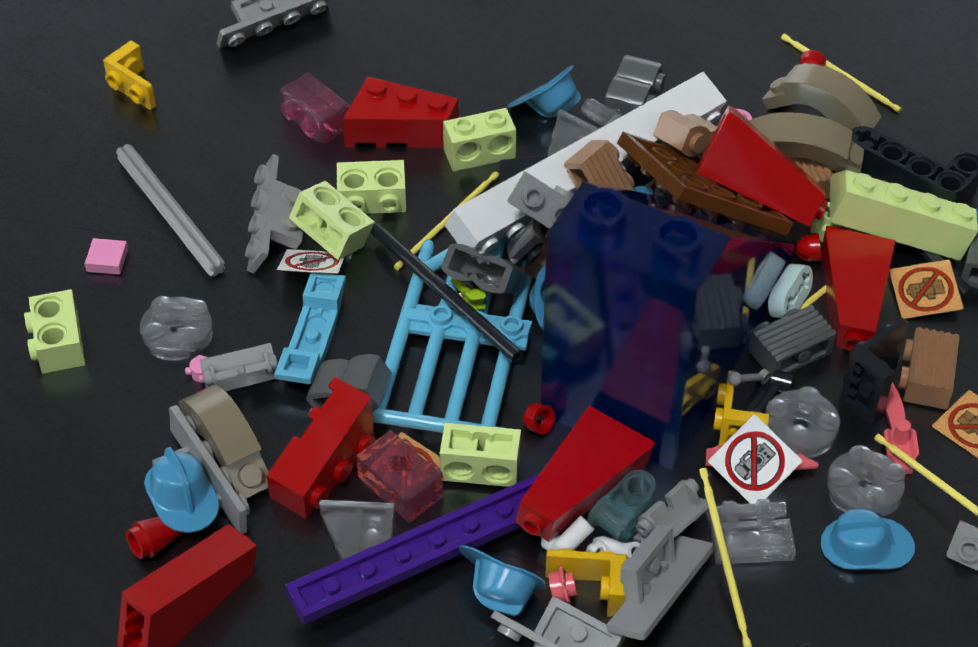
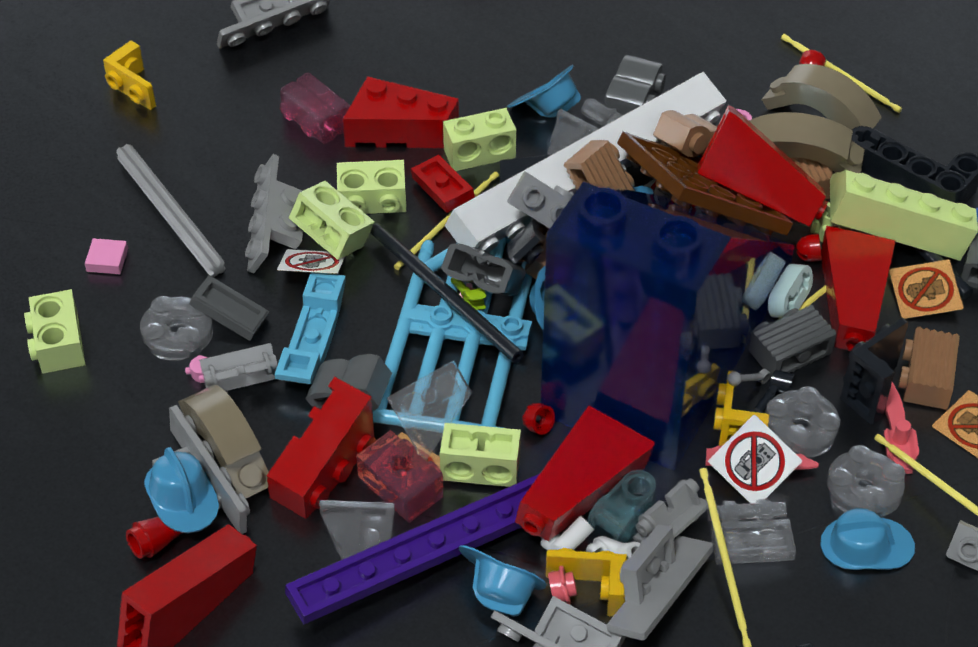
none -> dark grey tile [189,275,270,341]
none -> clear wing [387,360,472,461]
none -> red plate [411,155,475,213]

